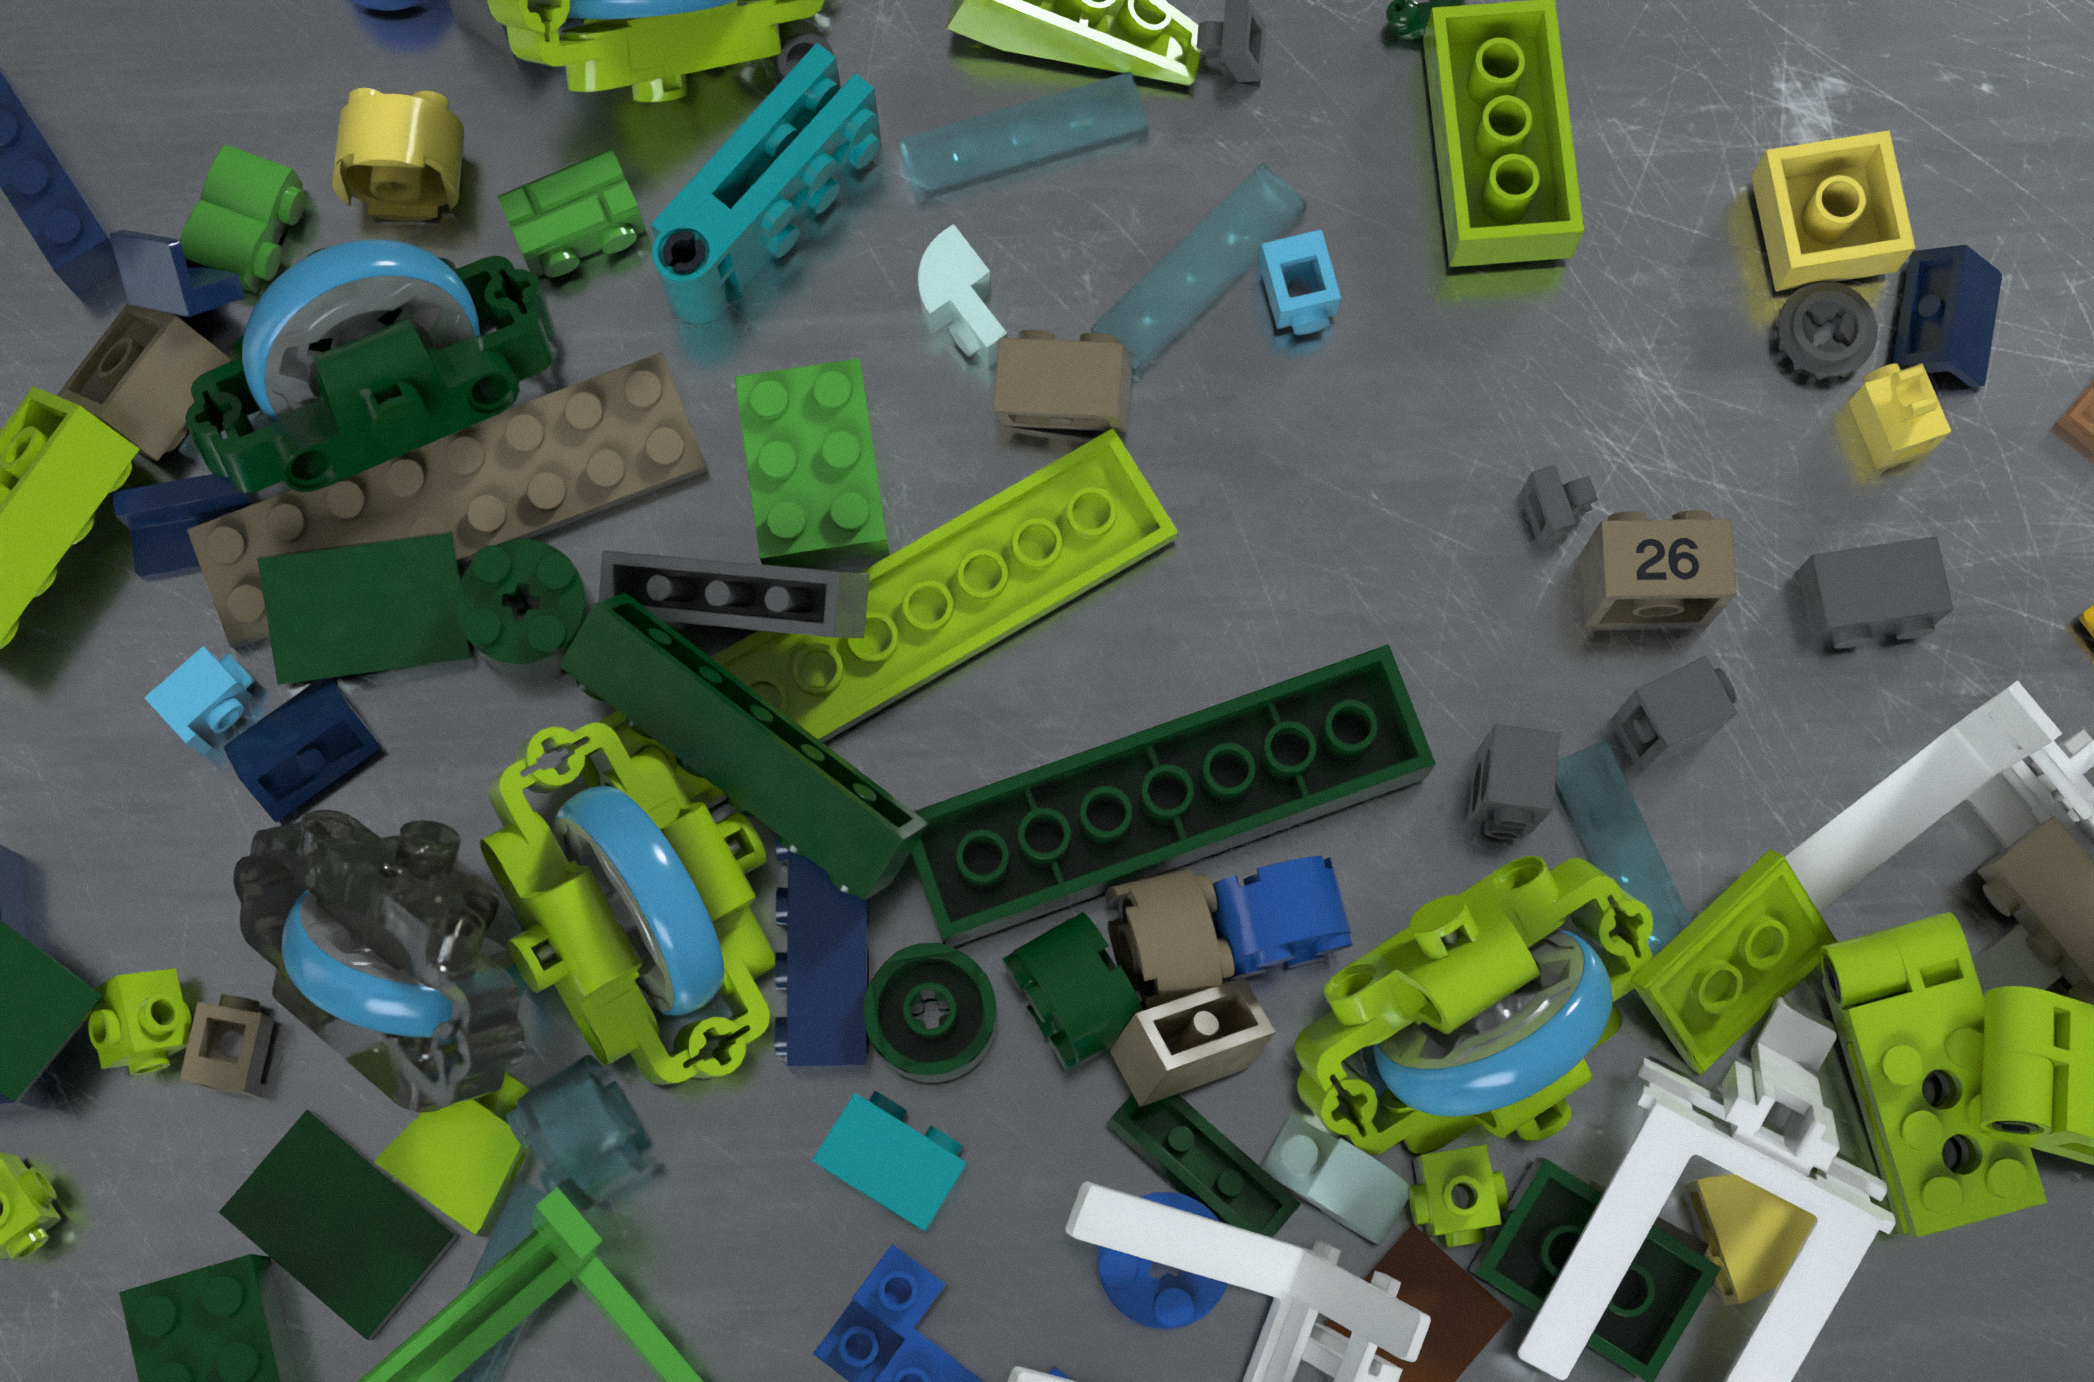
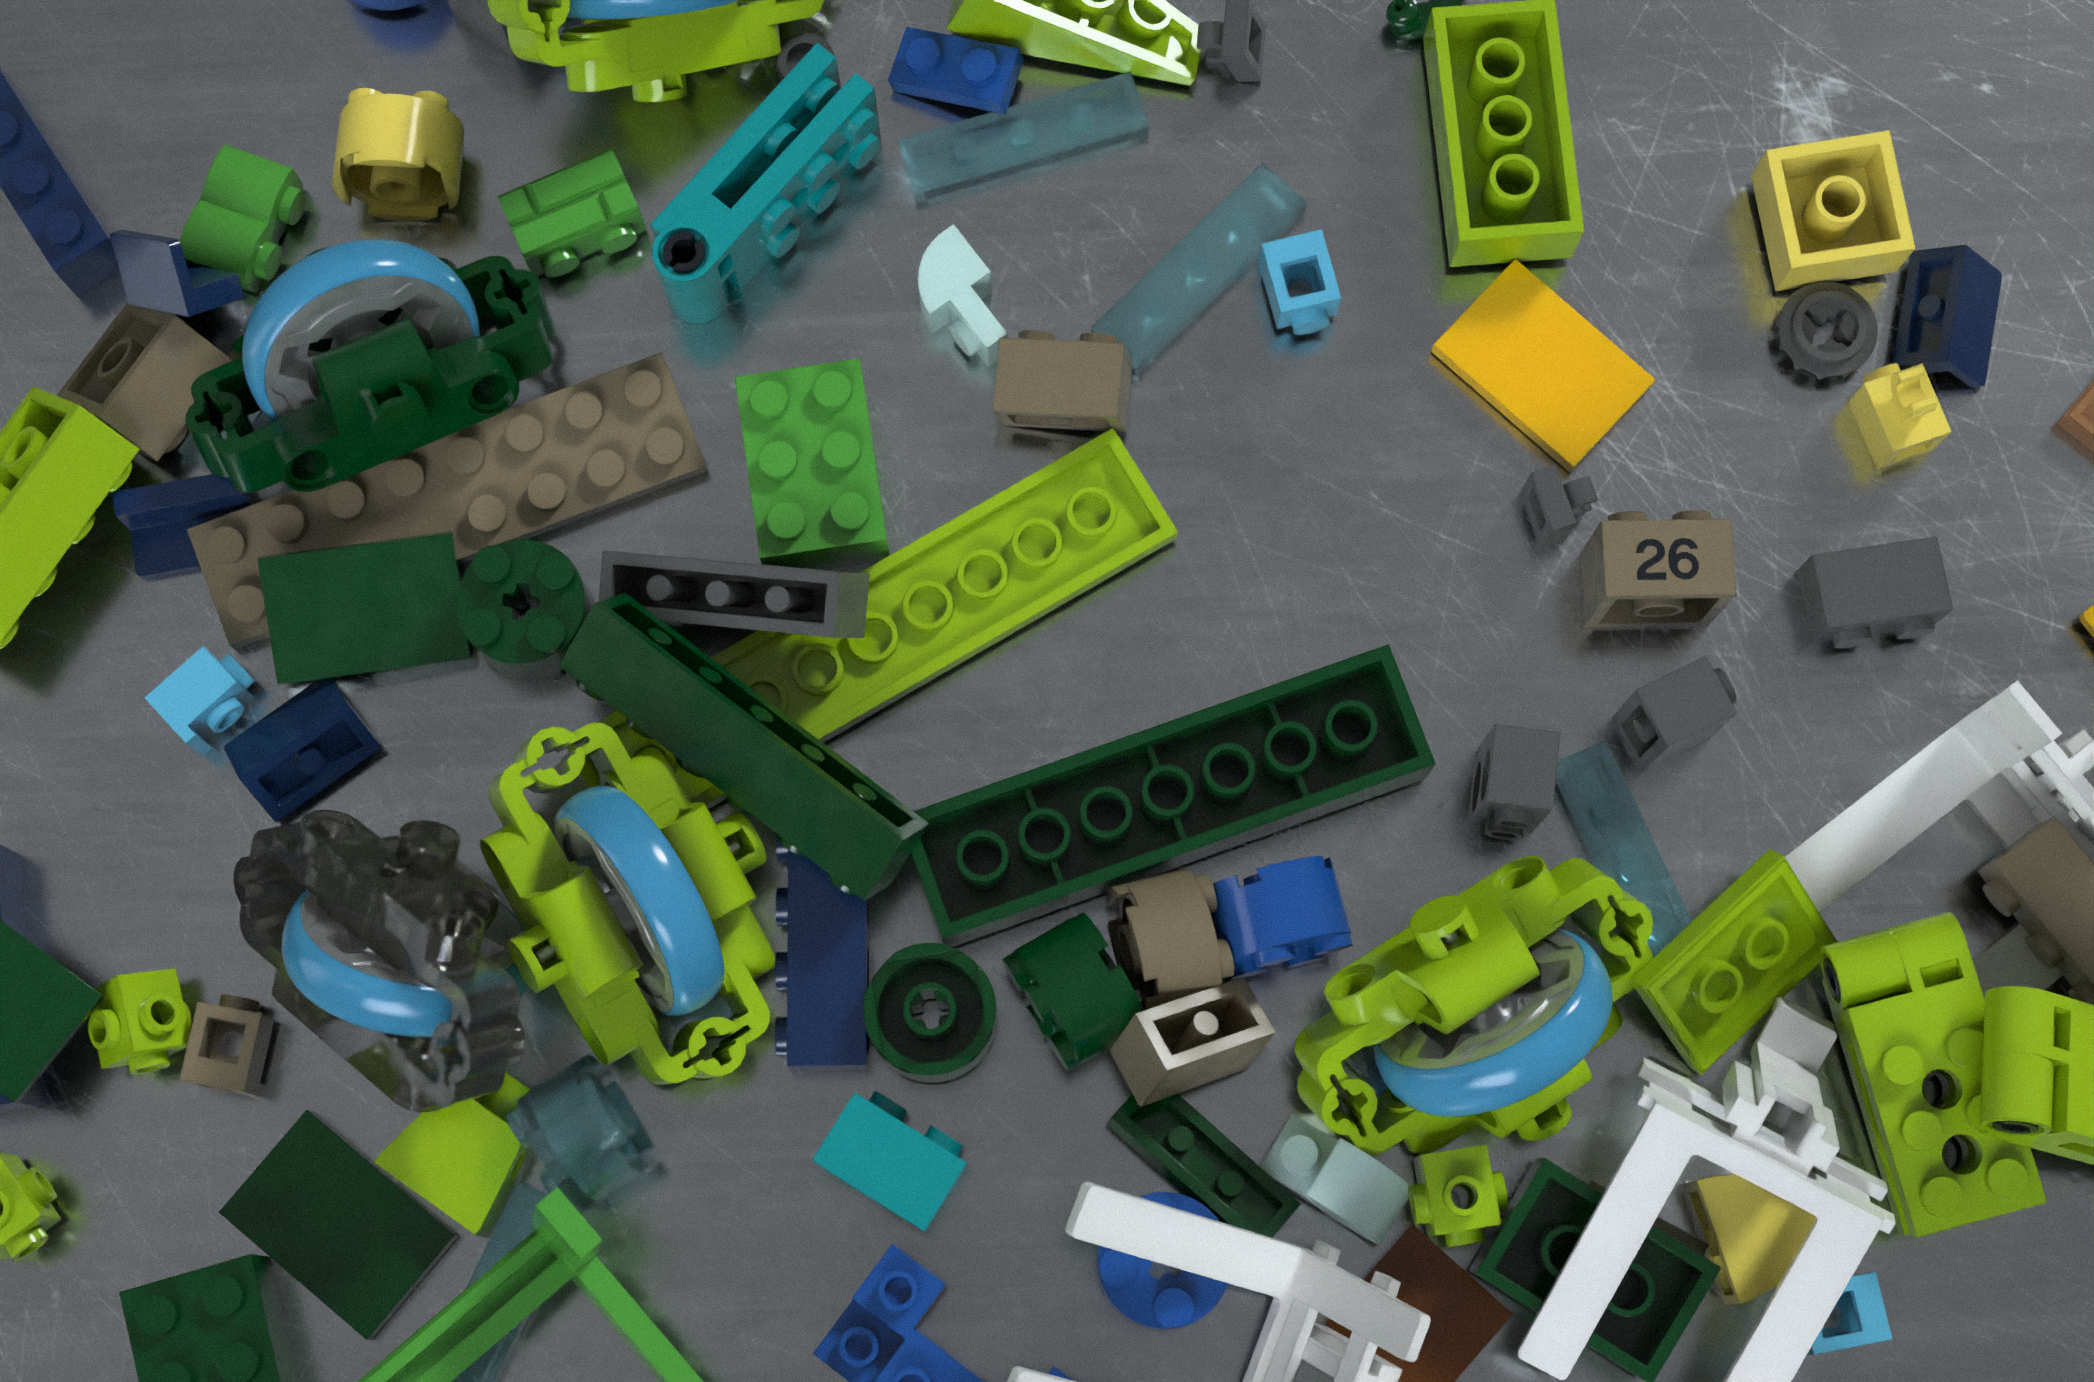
none -> blue plate [888,27,1024,114]
none -> yellow tile [1431,259,1656,473]
none -> medium azure brick [1807,1272,1892,1355]

